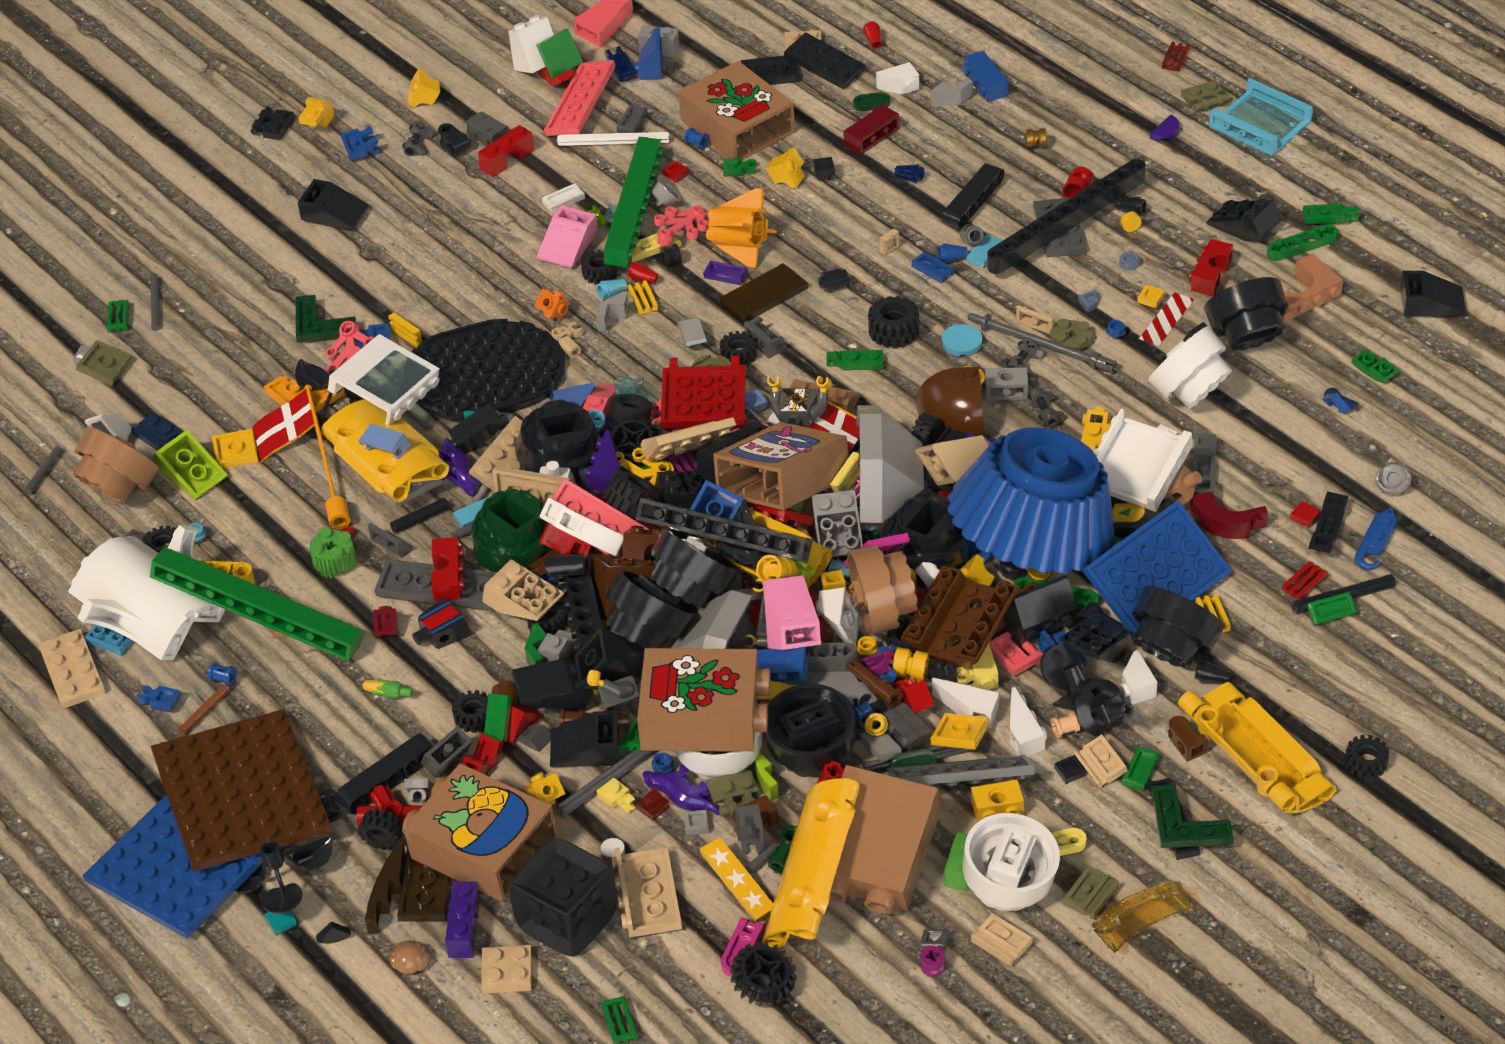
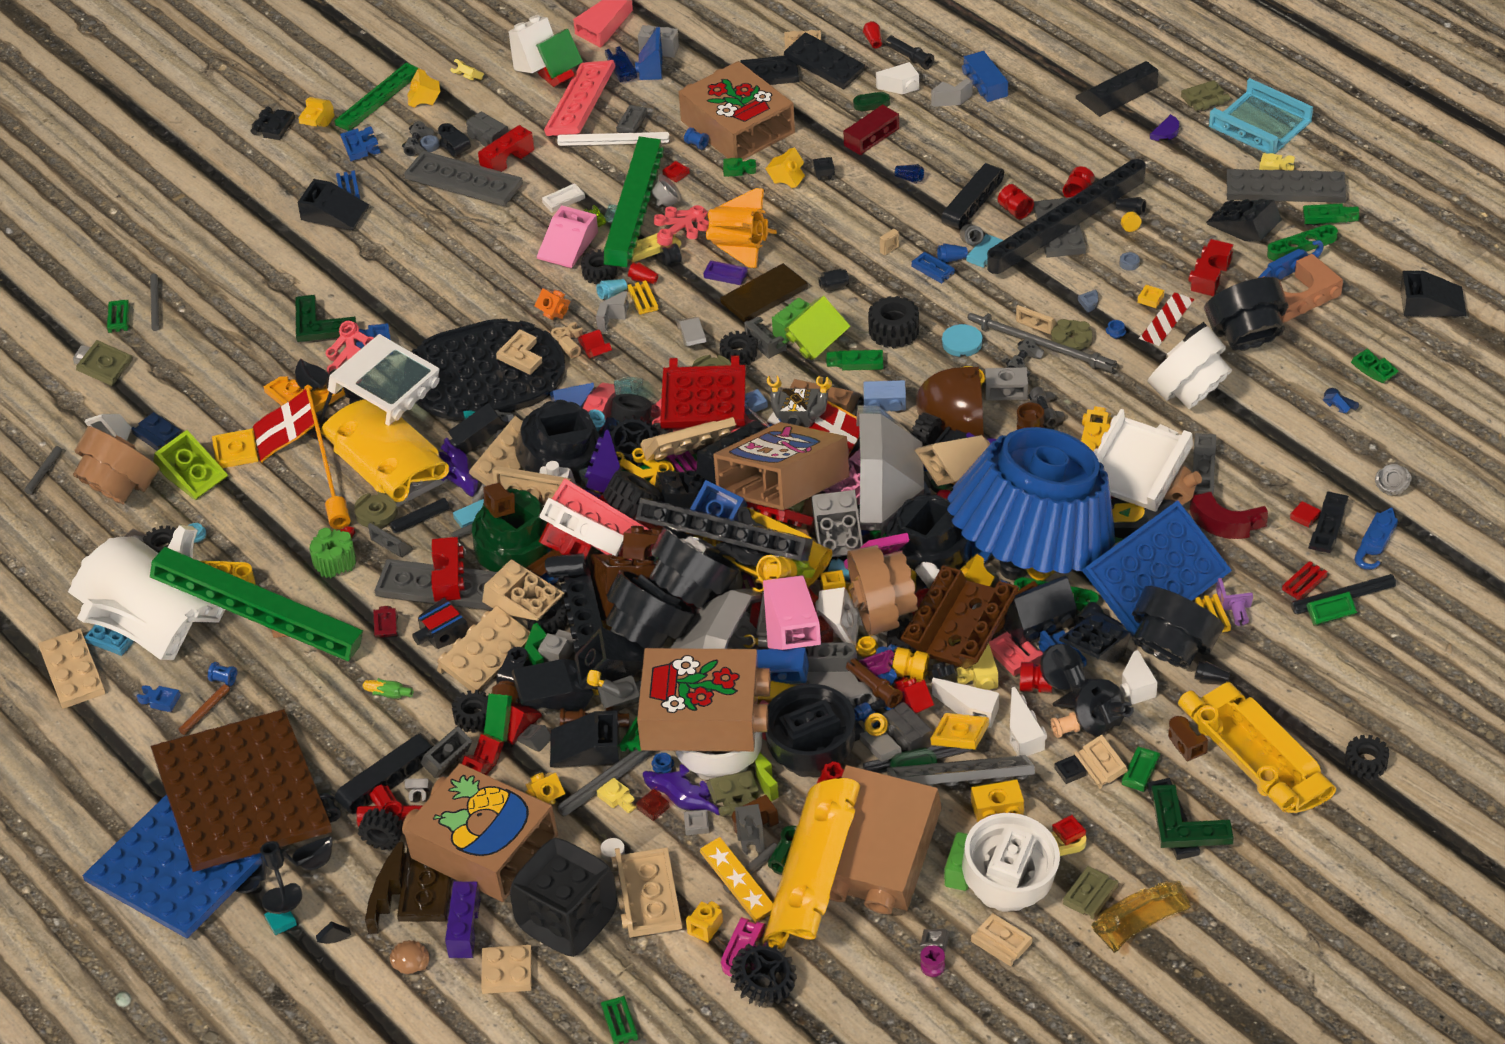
medium blue hinge [358,424,411,459] -> none
yellow tile [388,312,422,348] -> none
light yellow tile [830,452,860,492] -> none
pearl gold wheel [1026,128,1046,148] -> none
clear red tile [1162,42,1190,72] -> none
none -> green tile [334,63,420,131]
none -> blue tile [336,170,360,199]
none -> olive plate [354,492,398,529]
none -> dark grey plate [404,151,523,206]
none -> sand blue tile [420,135,439,152]
none -> tan bracket [437,606,530,693]
none -> light yellow plate [450,59,484,80]
none -> reddish brown brick [483,482,515,518]
none -> tan plate [496,329,542,375]
none -> black piece [496,647,529,684]
none -> red slope [577,329,612,358]
none -> yellow brick [686,901,723,943]
none -> bright green brick [772,298,810,343]
none -> lime slope [784,296,851,360]
none -> medium blue brick [863,380,906,412]
none -> black pin [886,35,934,70]
none -> red wheel [998,184,1034,220]
none -> reddish brown wheel [1017,402,1044,430]
none -> red wheel [1020,662,1052,693]
none -> red tile [1052,815,1086,845]
none -> black slope [1076,61,1159,117]
none -> medium lavender bracket [1216,578,1253,626]
none -> dark grey plate [1226,169,1346,203]
none -> blue plate [1258,240,1324,280]
none -> light yellow plate [1259,153,1295,171]

